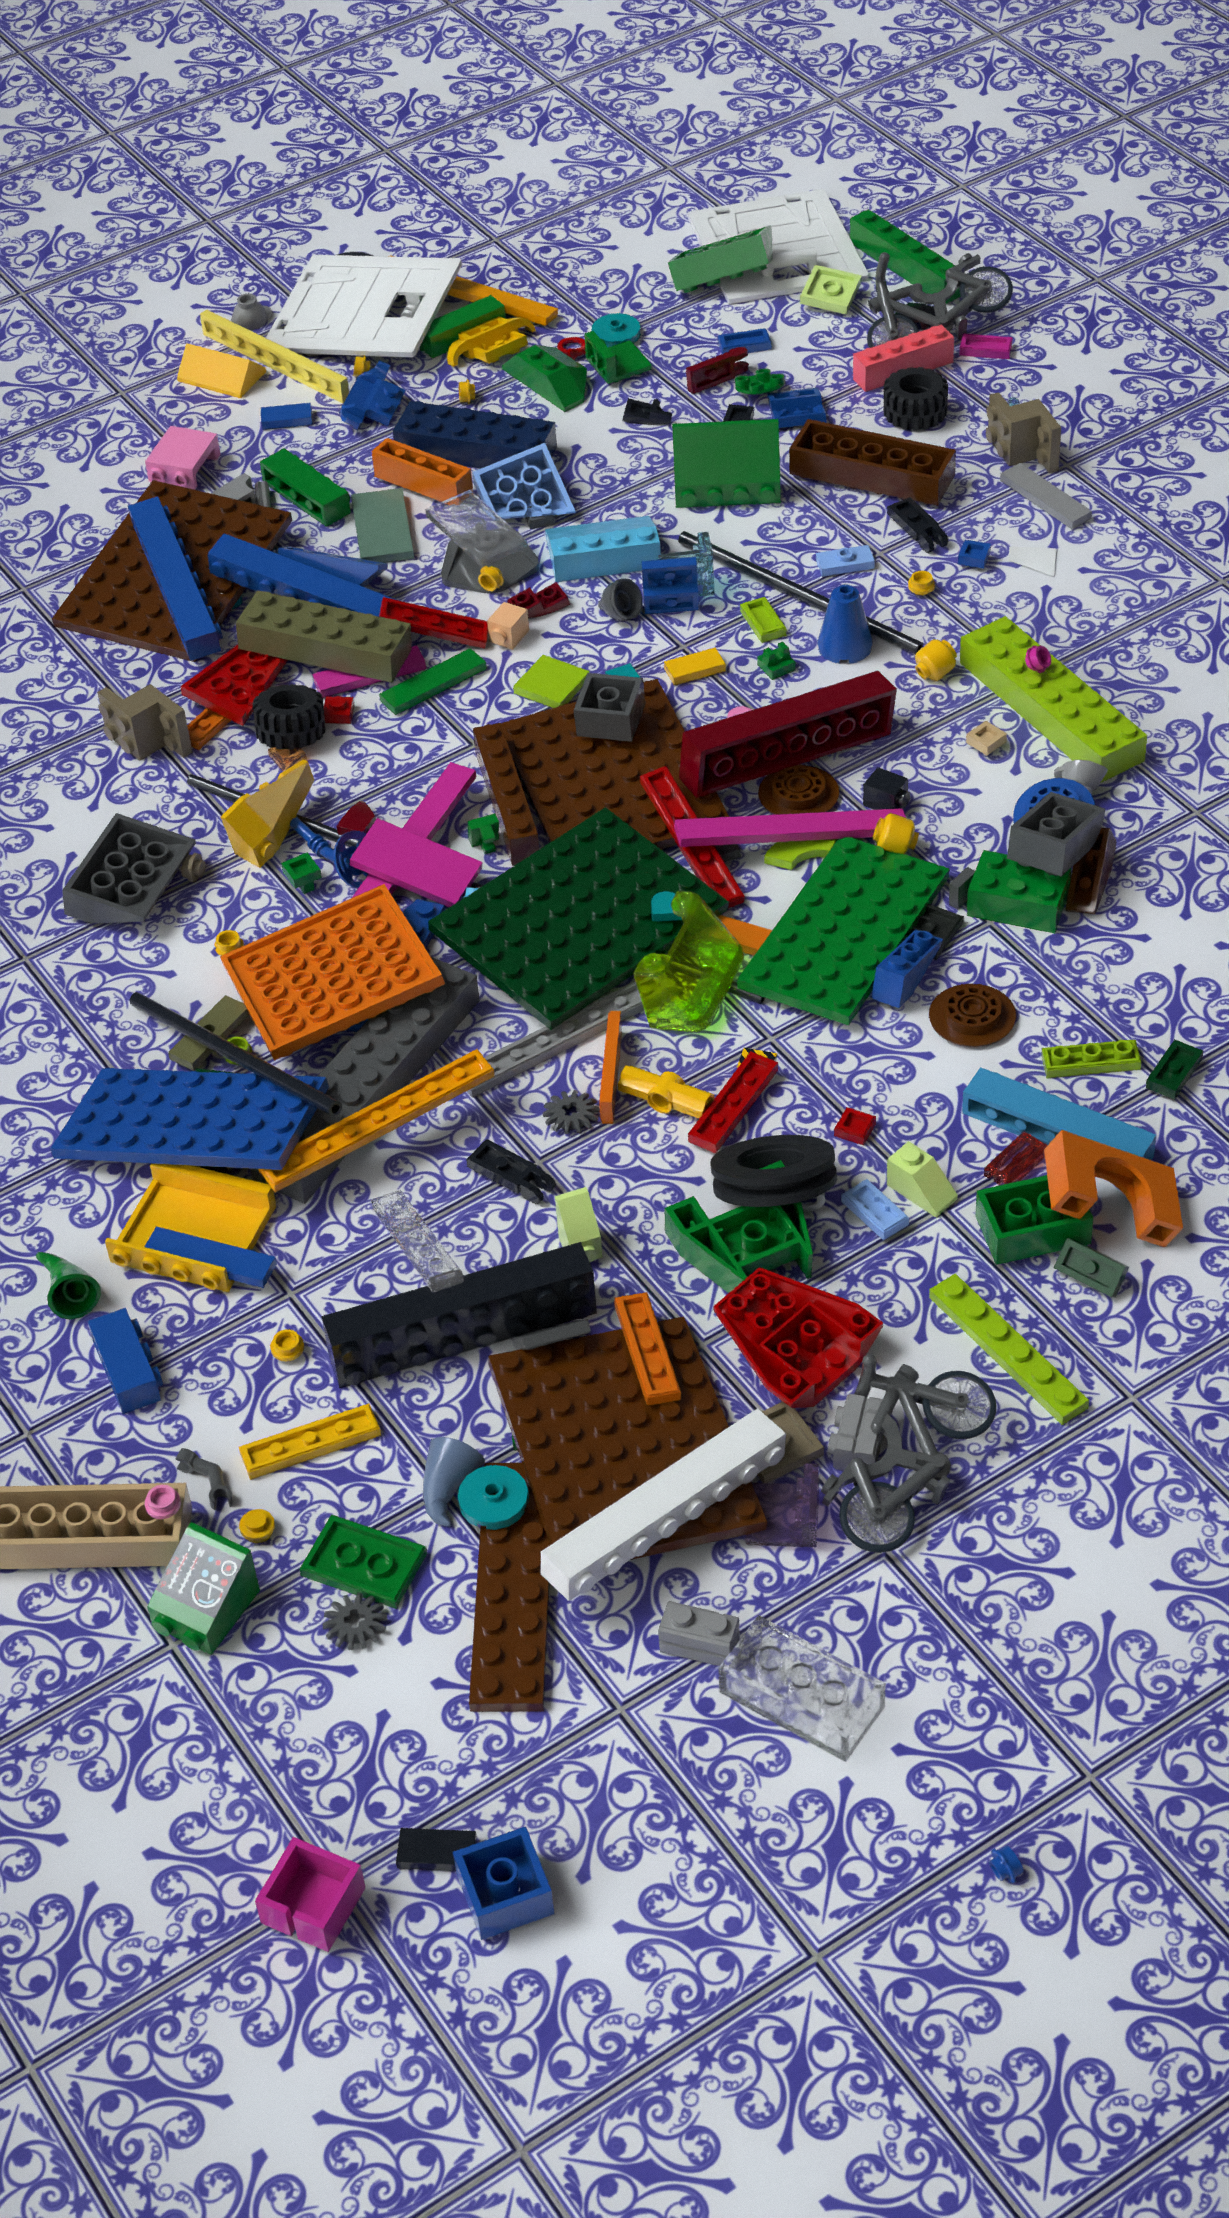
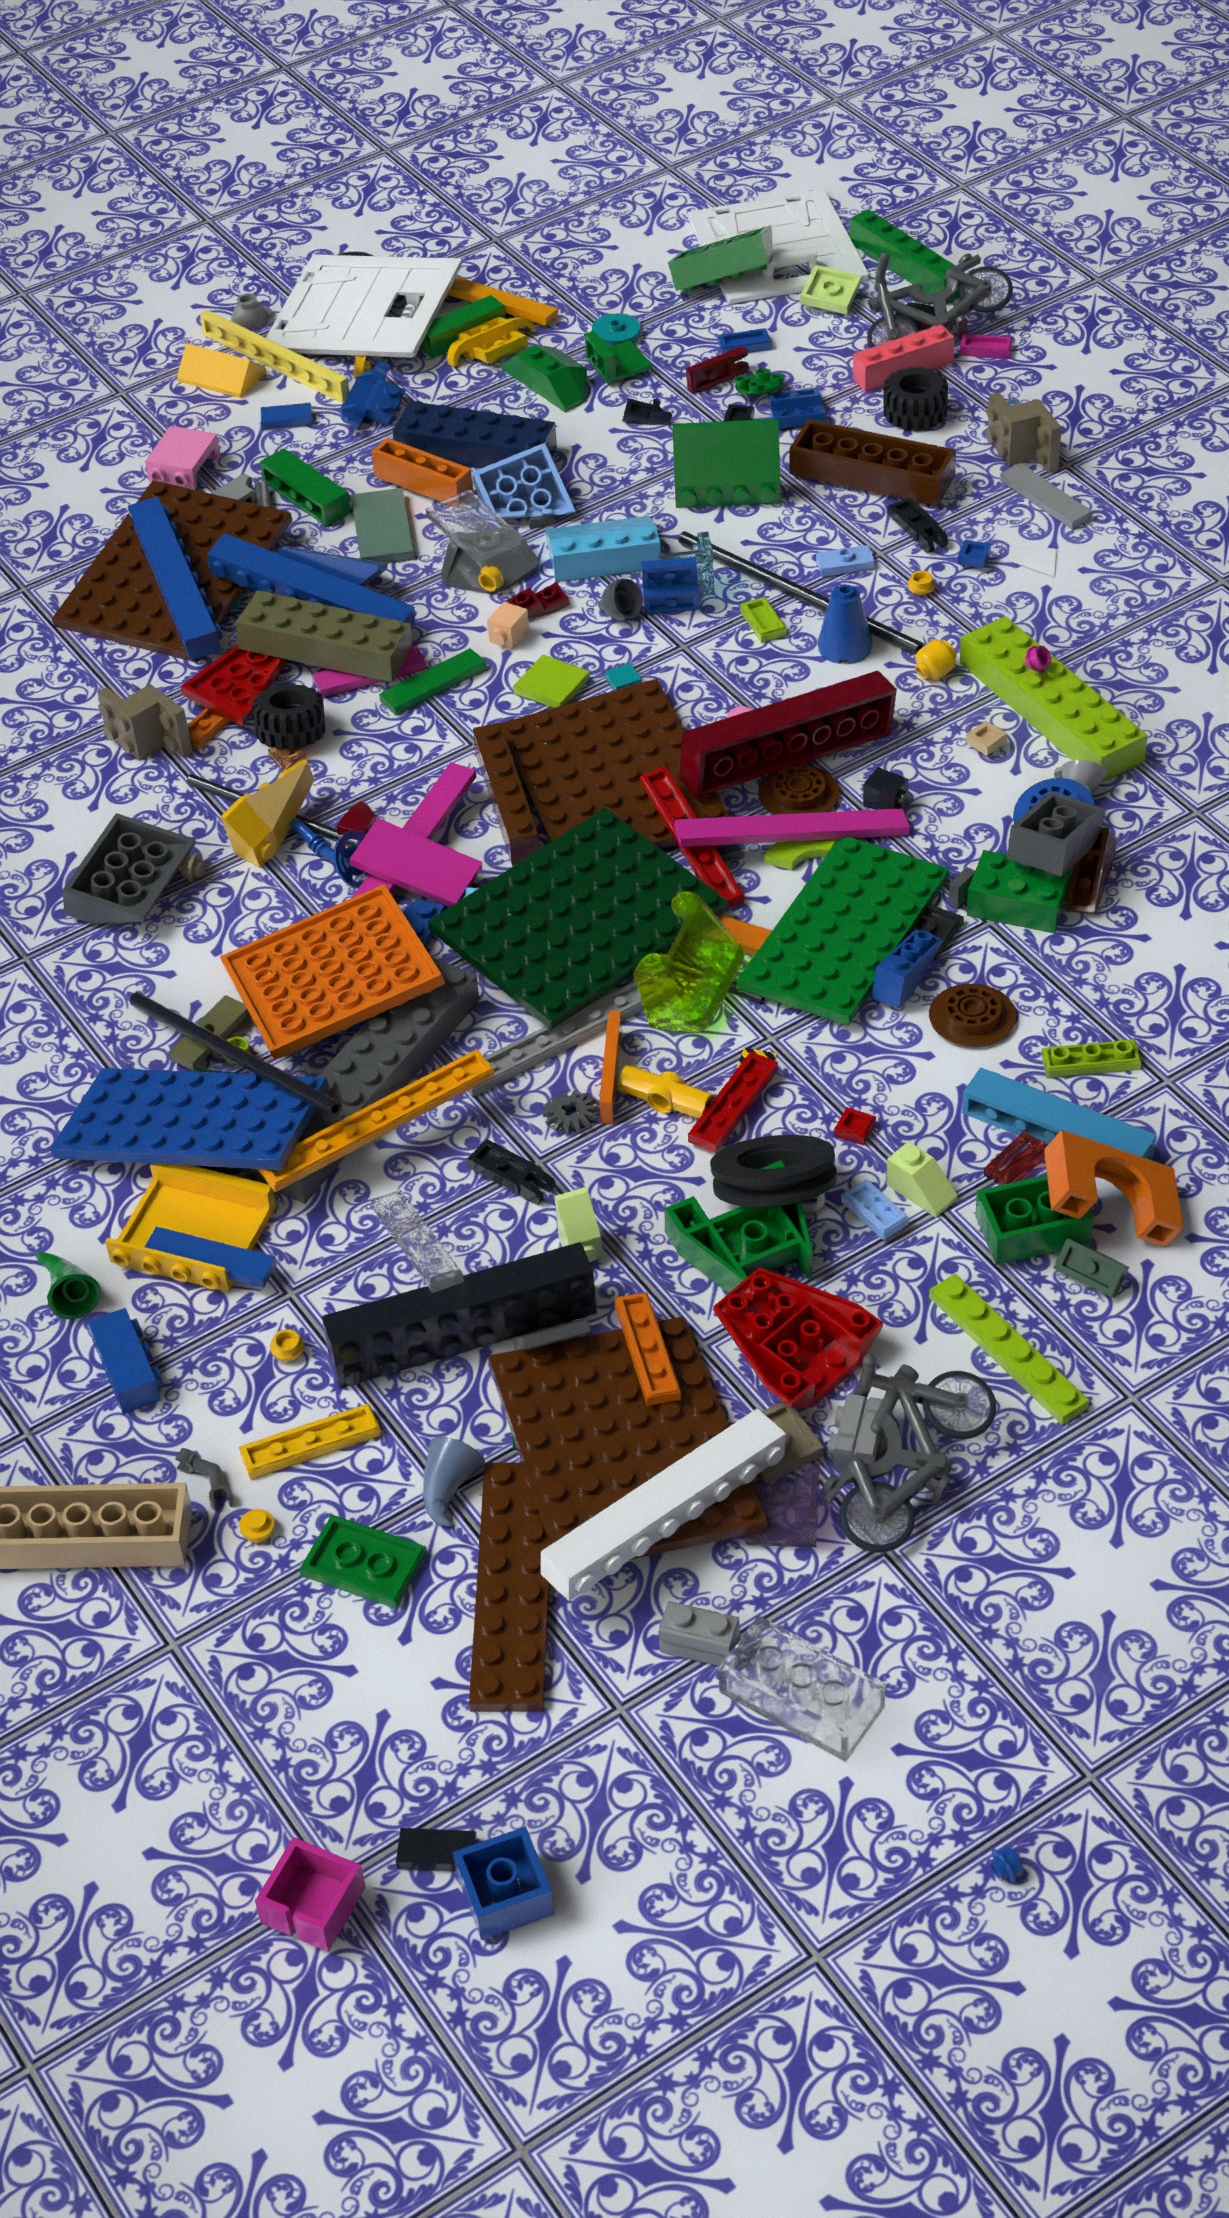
bright pink plate [145,1485,181,1519] -> none
slope [147,1522,260,1655] -> none
yellow plate [214,930,244,956] -> none
green tile [281,852,322,894] -> none
dark grey gear [322,1593,388,1650] -> none
red plate [324,696,355,724] -> none
red tile [379,597,488,649] -> none
teal plate [458,1465,529,1530] -> none
yellow plate [459,379,475,404] -> none
green tile [468,813,499,854] -> none
red piece [557,337,586,359] -> none
dark grey brick [573,673,646,742] -> none
teal tile [651,891,683,921] -> none
yellow tile [664,647,726,685] -> none
green tile [757,641,796,680] -> none
yellow head [873,813,919,854] -> none
dark green plate [1146,1039,1203,1100] -> none

